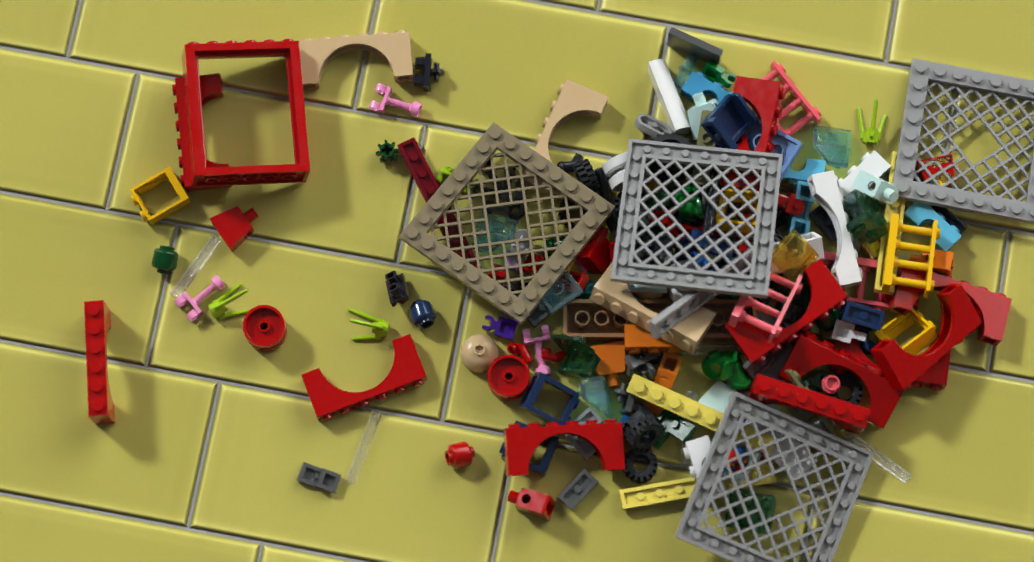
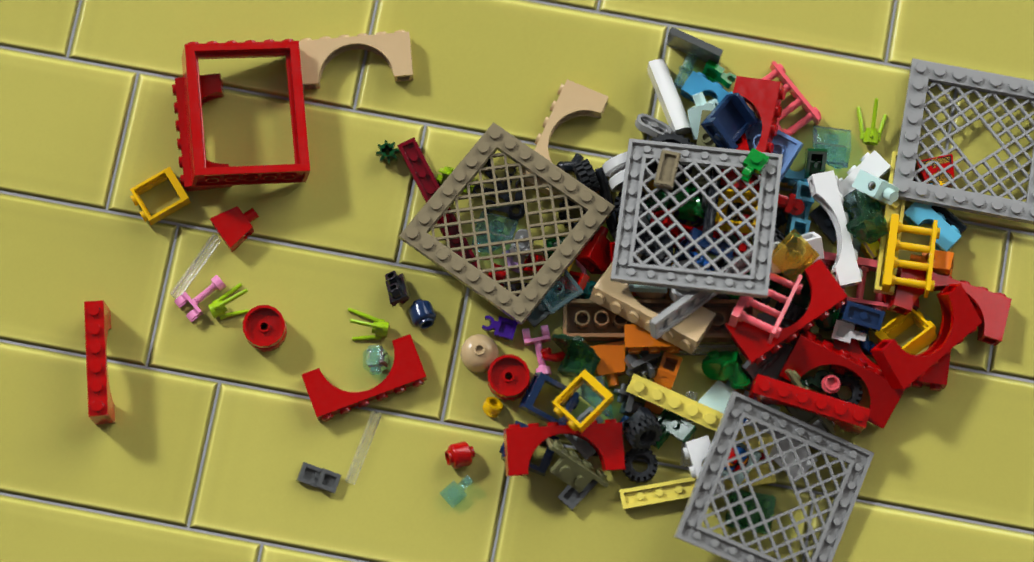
dark green head [152,245,178,274] -> none
bright pink bar [369,83,422,118] -> none
black hips [414,53,445,91] -> none
red arm [507,342,534,364] -> none
red torso [507,488,555,521] -> none
clear axle [844,432,912,484] -> none
none -> clear light blue head [363,345,388,375]
none -> clear light blue plate [439,475,473,508]
none -> yellow tile [483,397,503,418]
none -> olive bracket [546,437,609,492]
none -> yellow window [552,369,614,433]
none -> dark tan tile [654,150,681,190]
none -> green plate [741,148,770,182]
none -> dark green slope [804,148,828,178]

